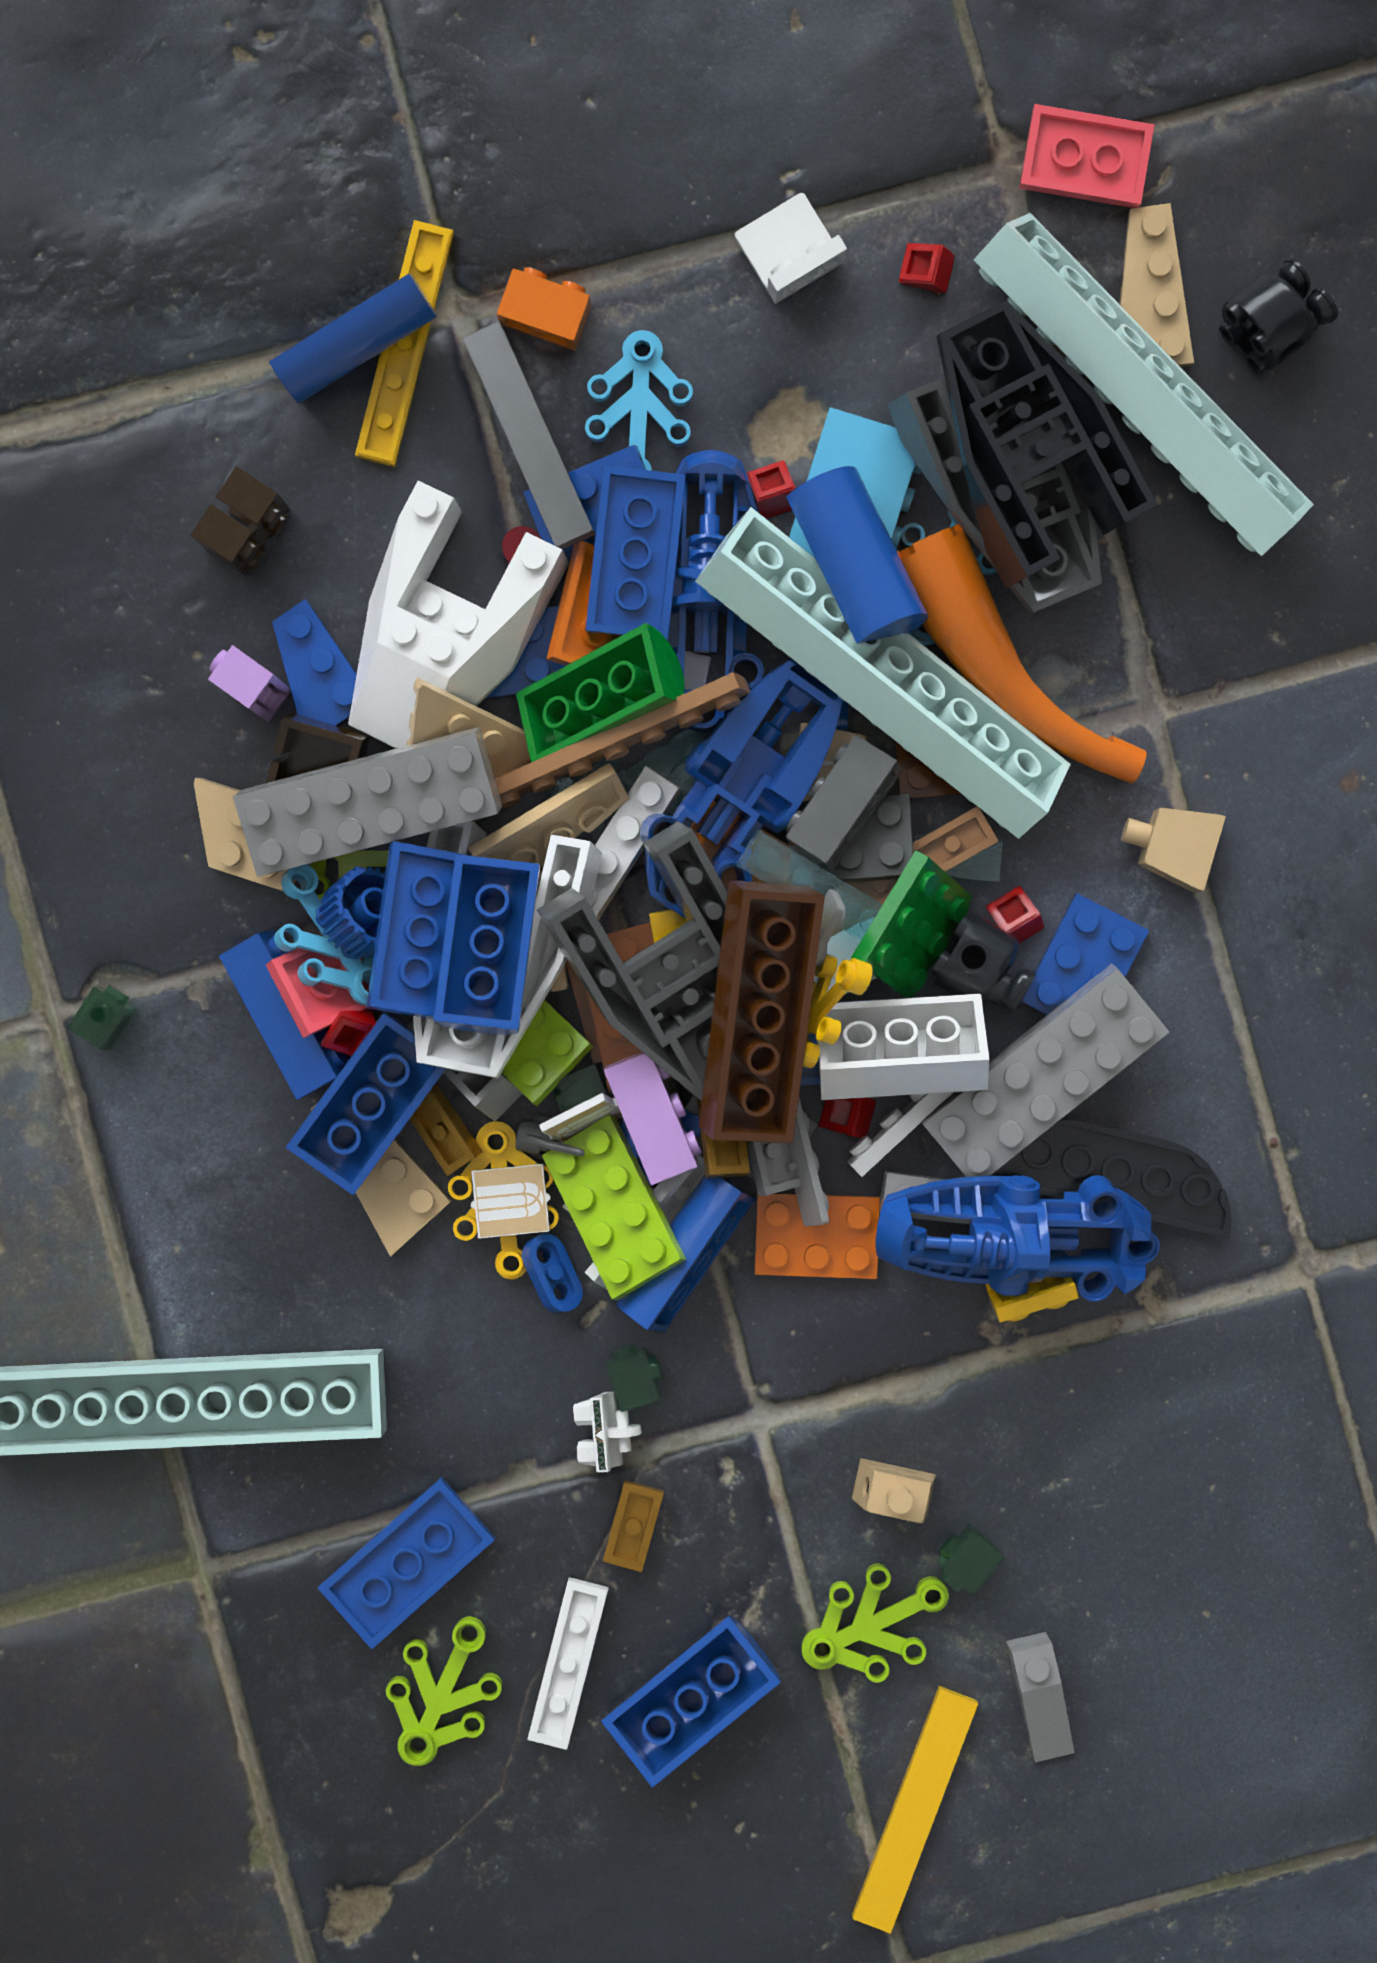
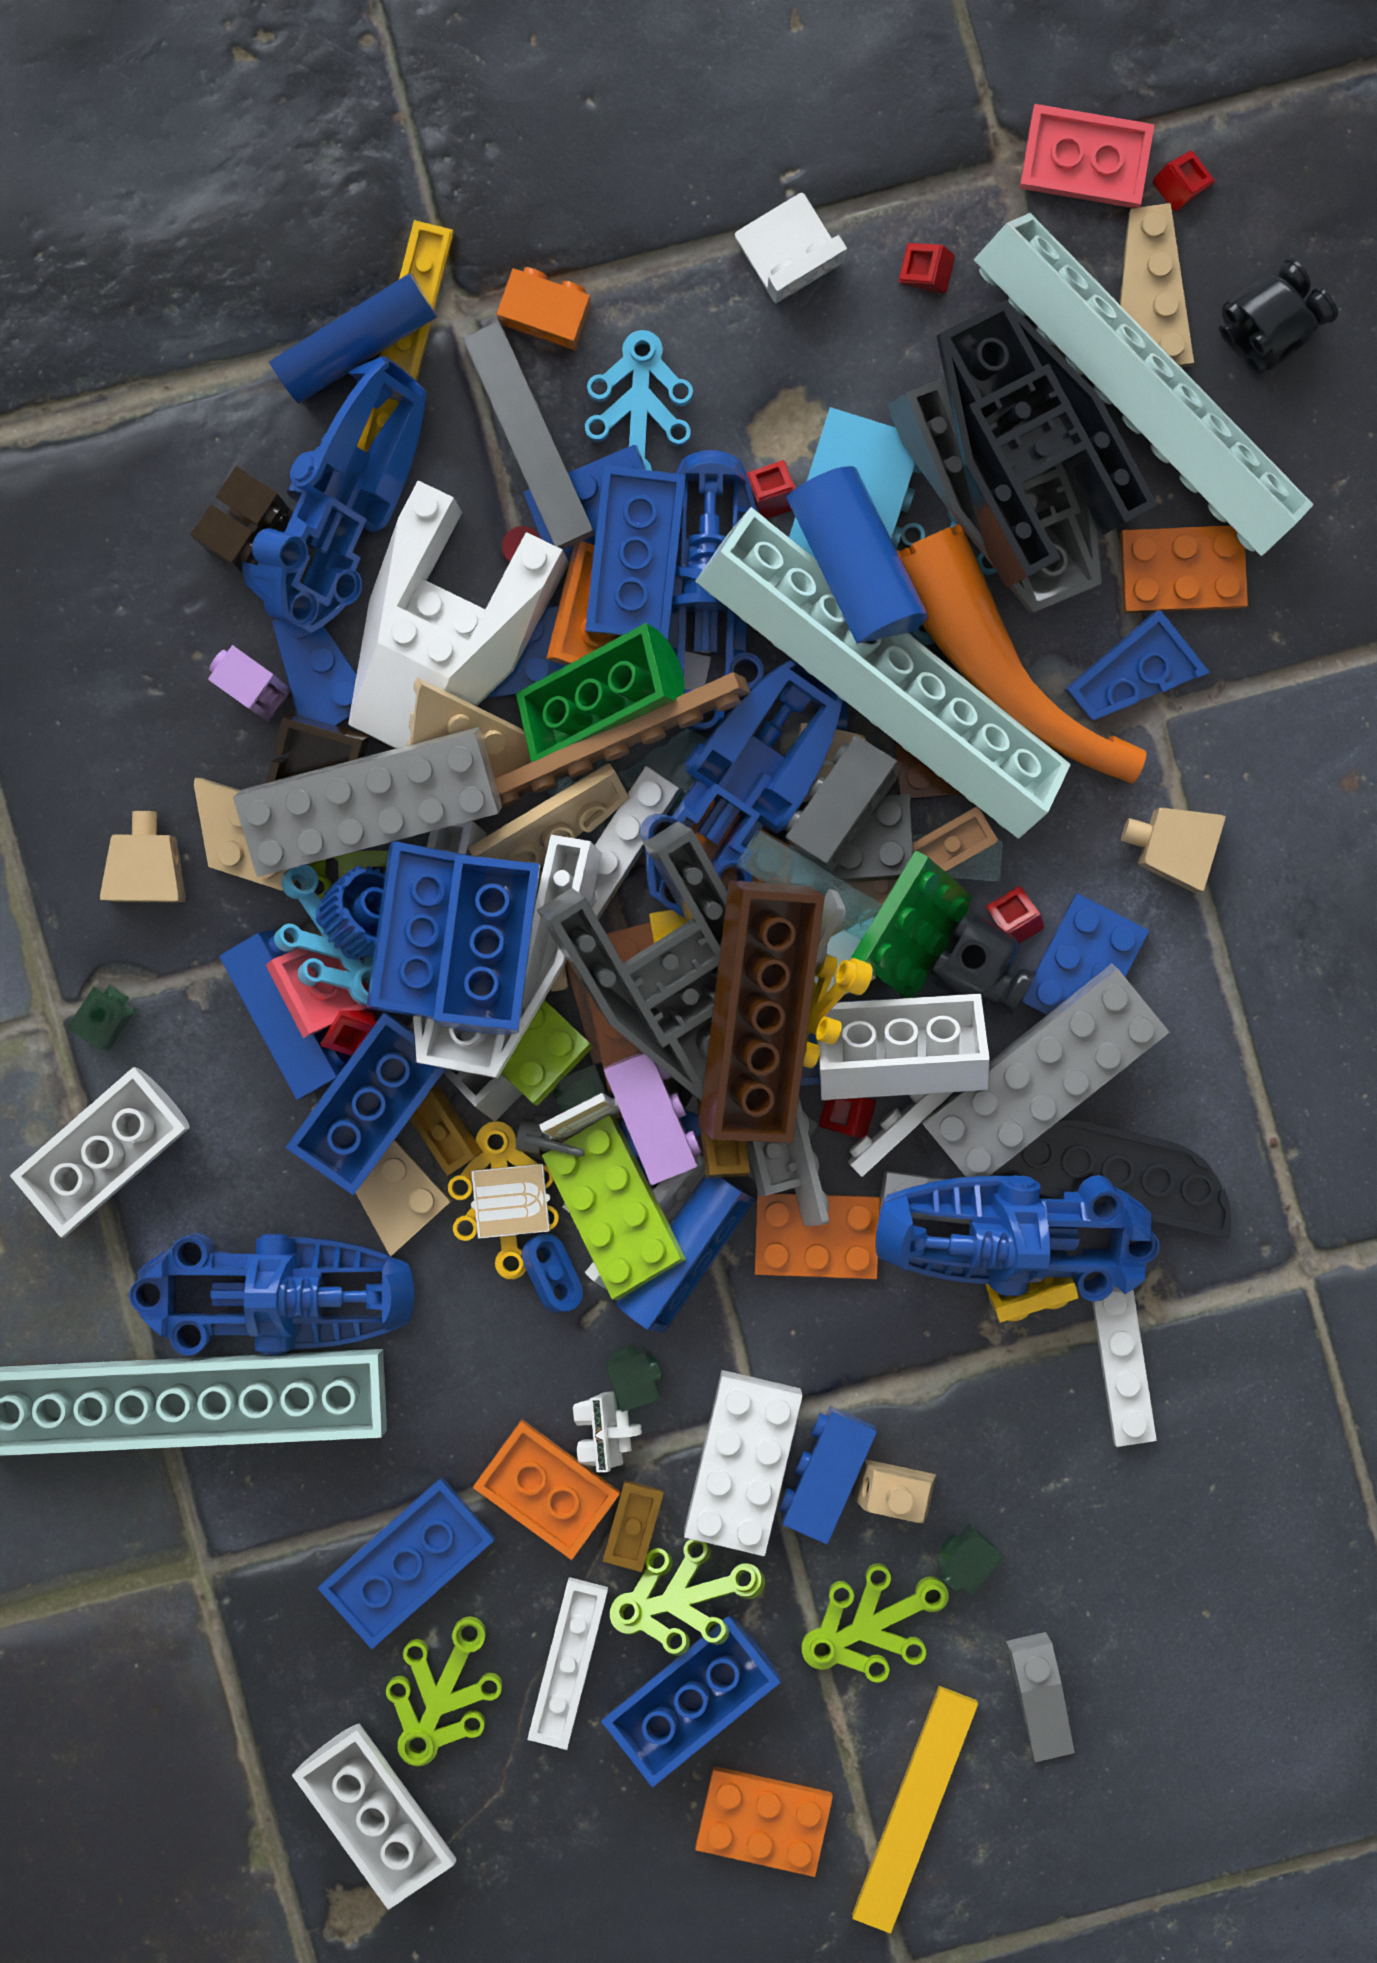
none -> white brick [10,1067,190,1238]
none -> tan torso [100,811,186,903]
none -> blue piece [129,1233,414,1356]
none -> blue piece [242,356,427,633]
none -> white brick [292,1724,456,1910]
none -> orange plate [473,1419,620,1560]
none -> plant [610,1539,765,1656]
none -> white brick [684,1370,802,1556]
none -> orange plate [695,1766,833,1877]
none -> blue brick [777,1406,877,1545]
none -> blue wing [1064,610,1210,721]
none -> white plate [1092,1286,1157,1447]
none -> orange plate [1120,525,1248,613]
none -> red slope [1153,150,1215,211]

